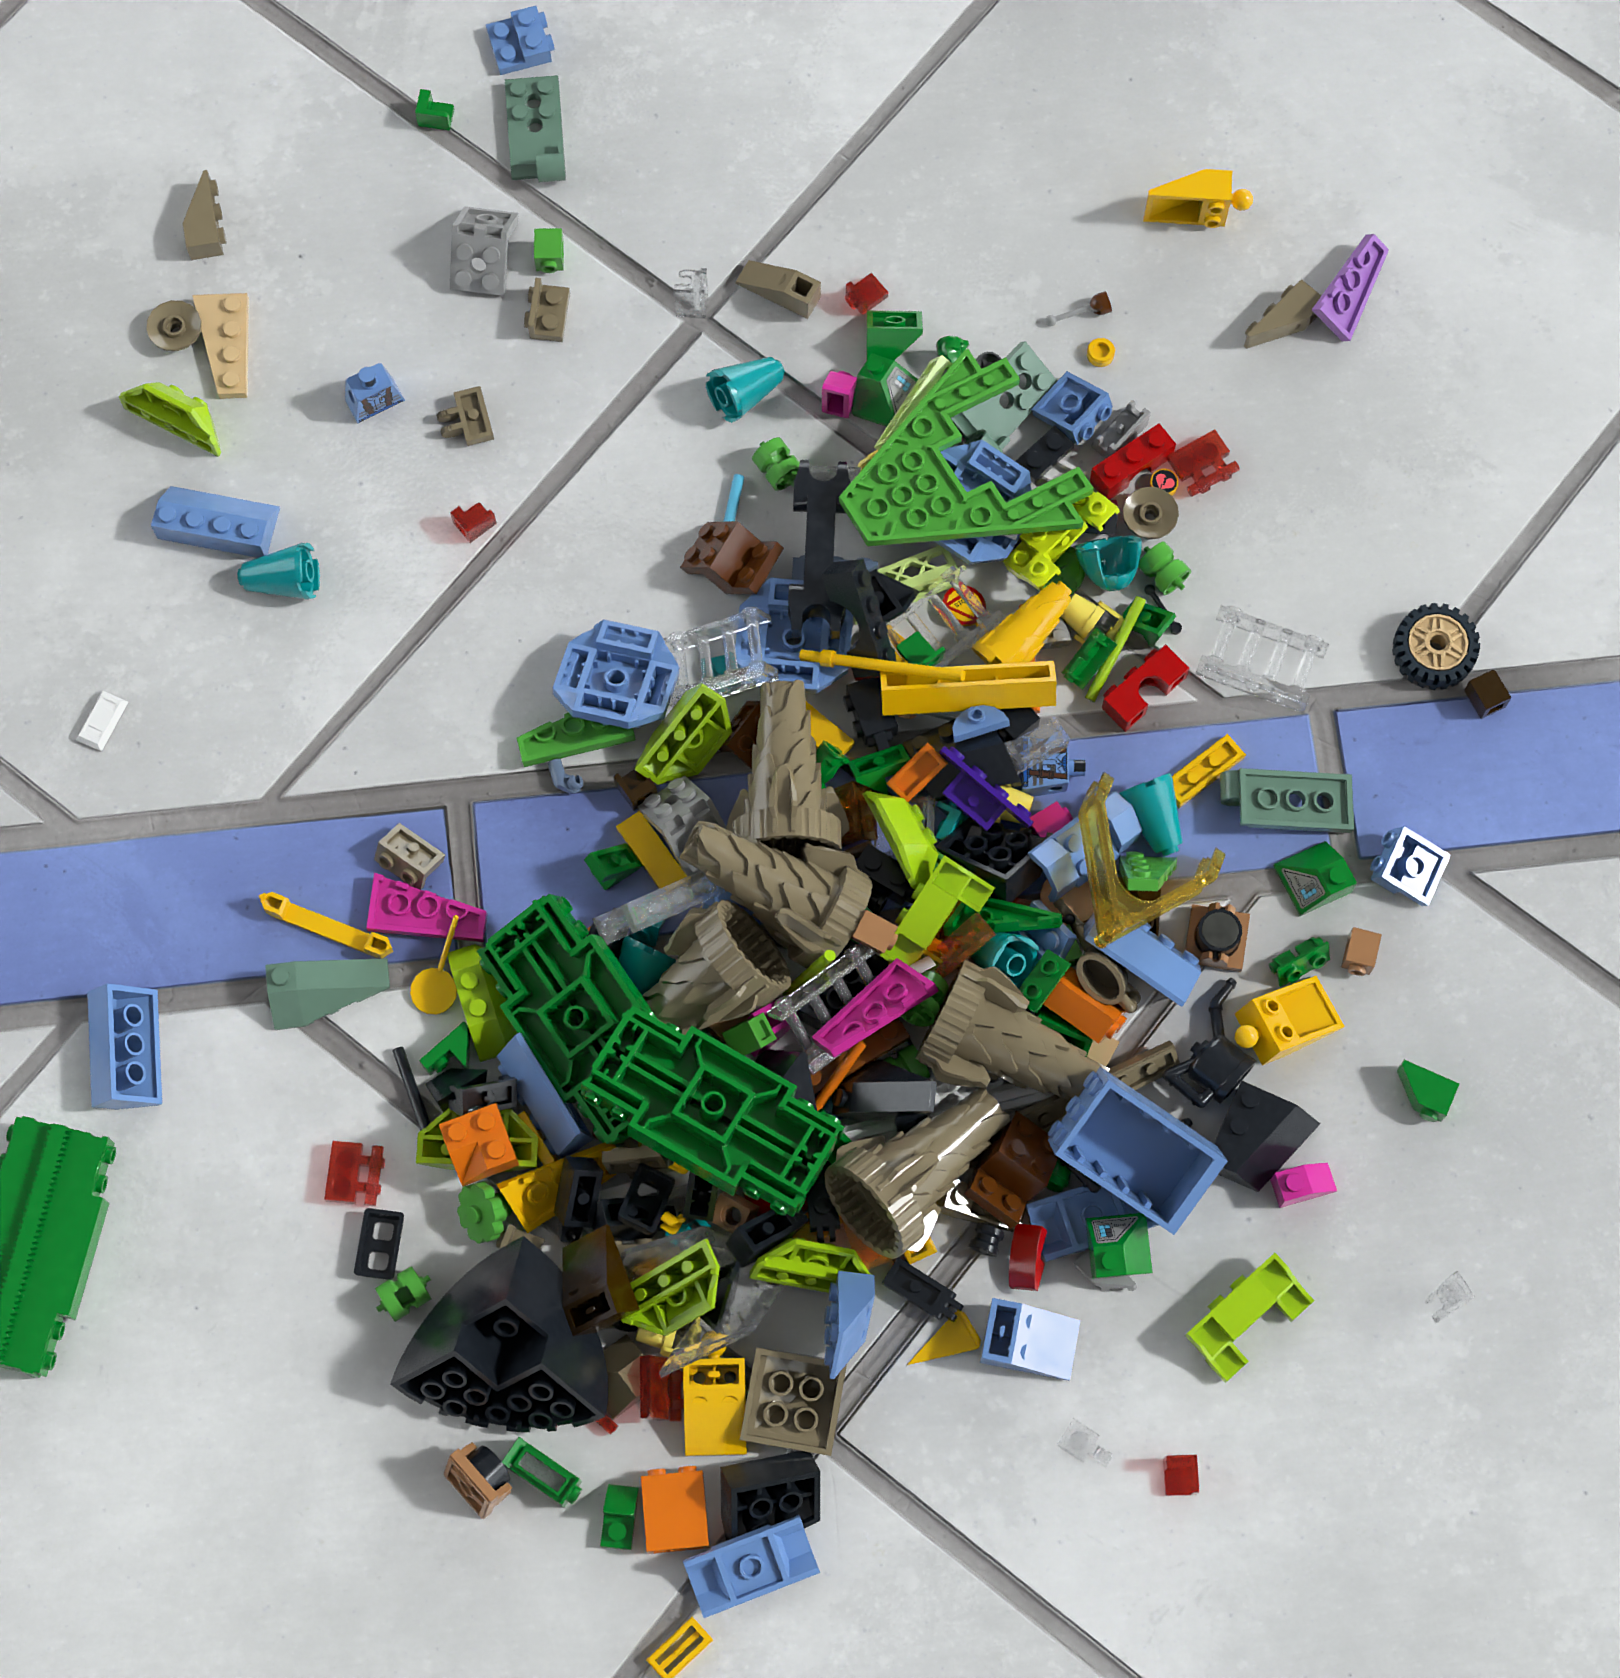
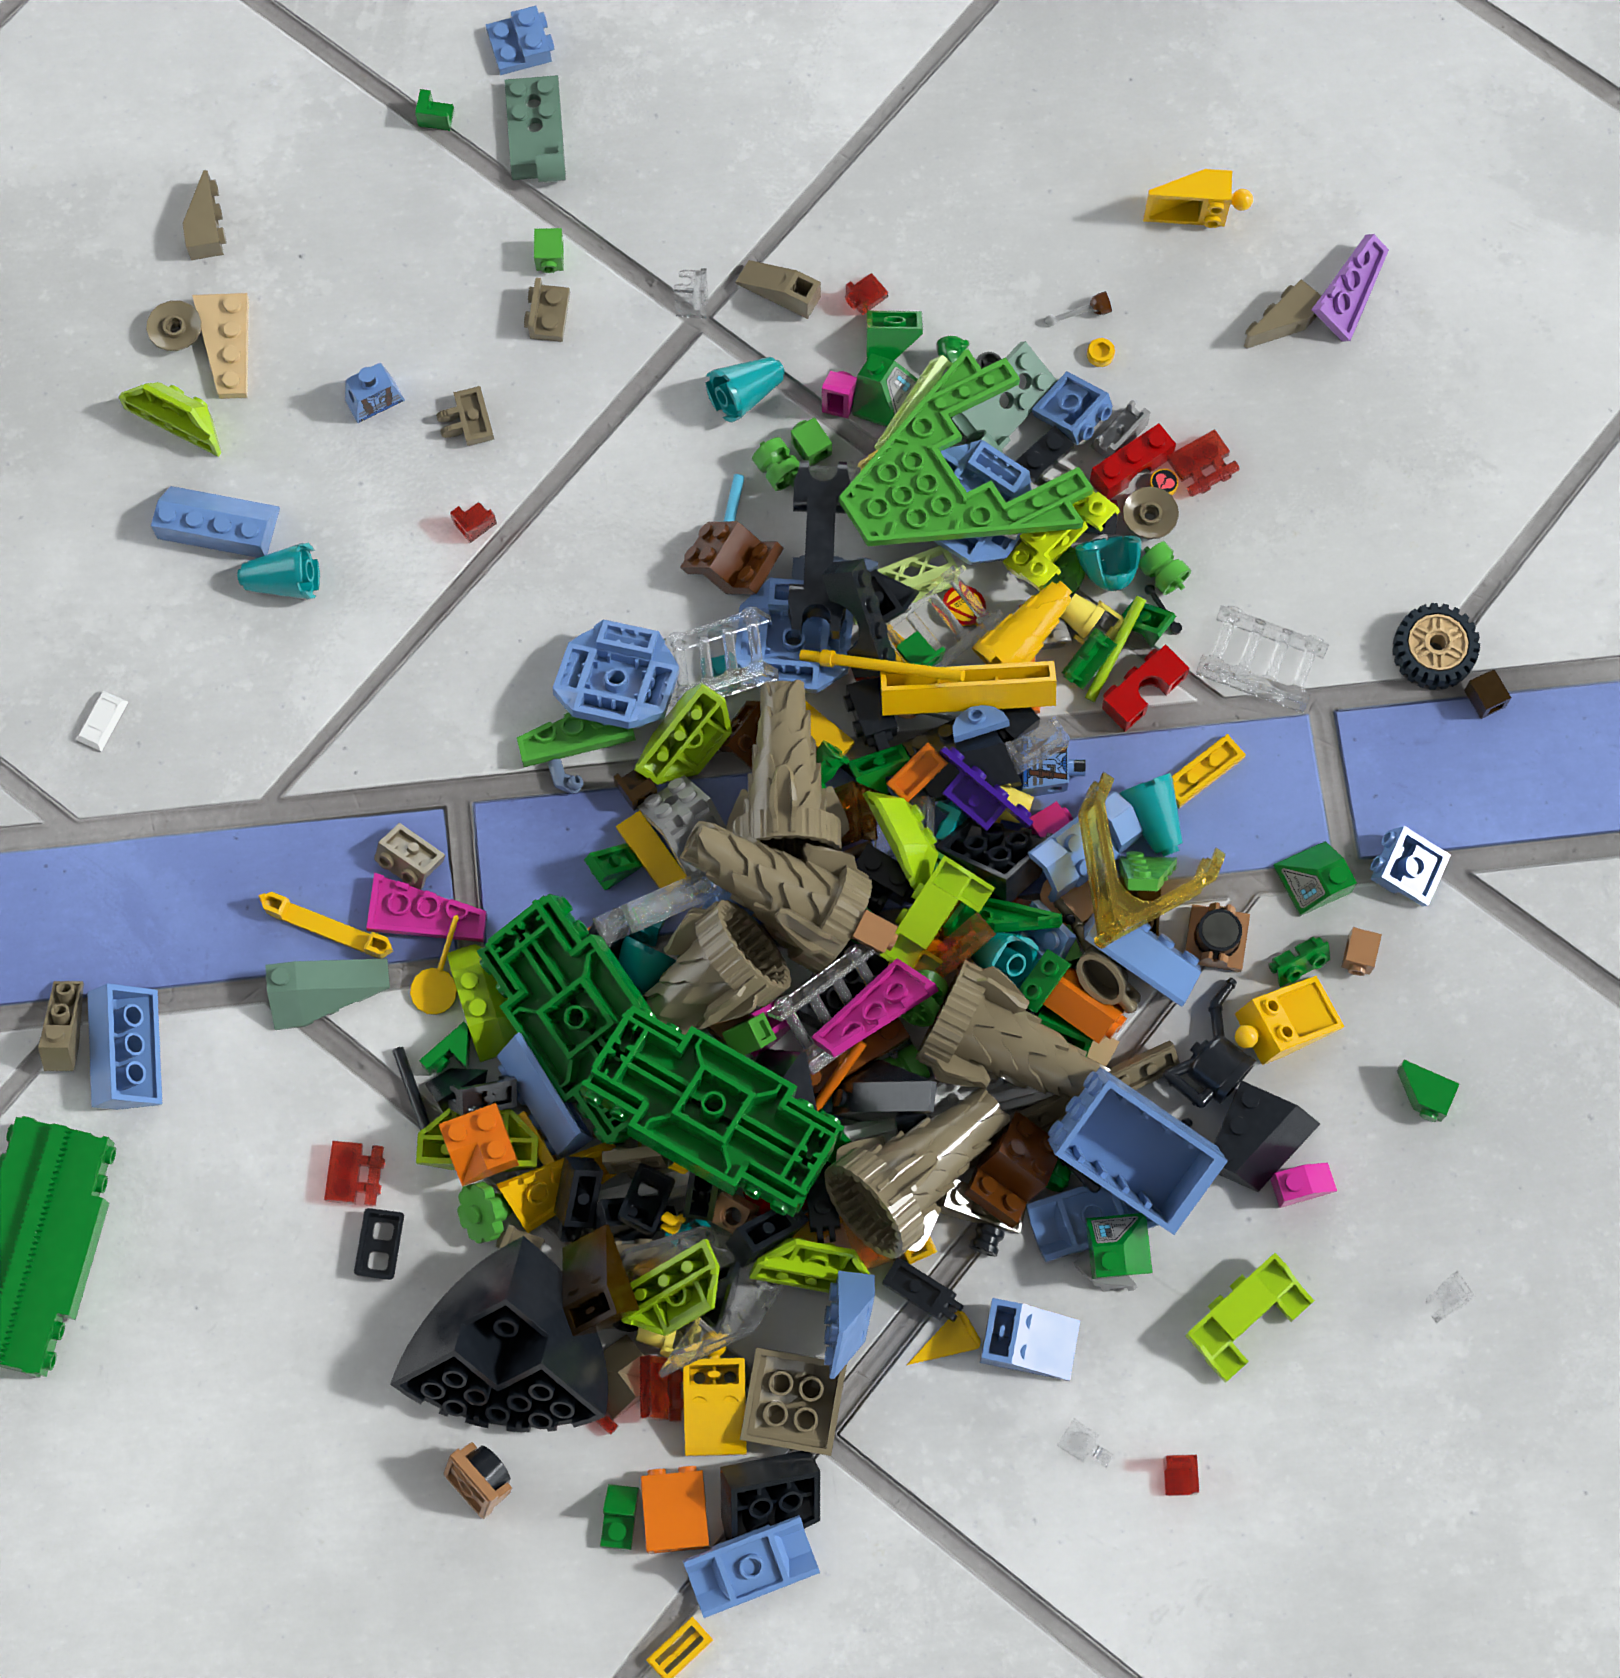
bright green wheel [375,1266,432,1322] -> none
light grey bracket [450,207,518,296] -> none
green window [502,1437,582,1508] -> none
lime bar [783,950,836,999] -> none
white sticker [910,956,936,974] -> none
red slope [1009,1224,1047,1291] -> none
sand green hinge [1220,768,1354,833] -> none
none -> dark tan slope [38,981,84,1071]
none -> bright green brick [791,417,832,468]

